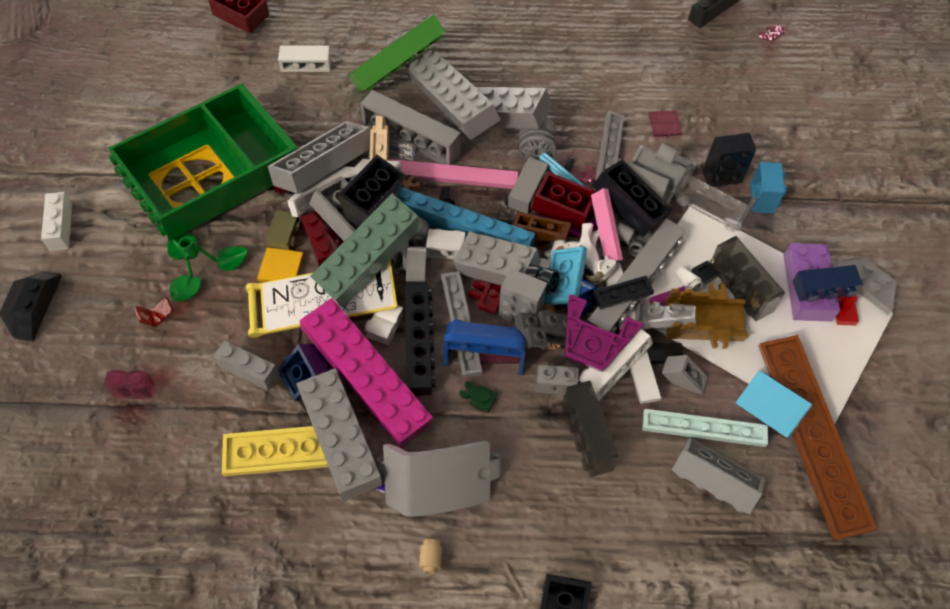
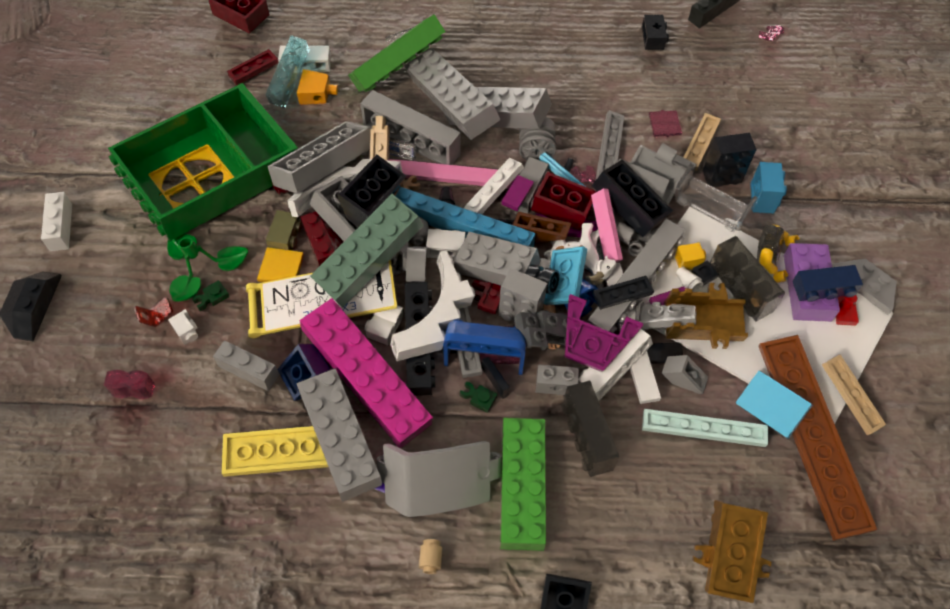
light grey slope [672,437,765,515] -> none
none -> white brick [168,309,198,345]
none -> dark green plate [192,280,230,311]
none -> dark red plate [227,49,279,85]
none -> clear light blue brick [265,35,310,108]
none -> light orange torso [297,69,338,105]
none -> white arch [390,250,475,361]
none -> white plate [464,158,524,215]
none -> black tile [482,357,510,399]
none -> bright green brick [500,418,546,551]
none -> magenta tile [501,175,534,212]
none -> black brick [642,15,669,50]
none -> yellow brick [674,242,706,270]
none -> tan plate [683,113,721,171]
none -> pearl gold piece [692,500,772,603]
none -> torso [756,225,799,283]
none -> tan plate [822,354,886,435]

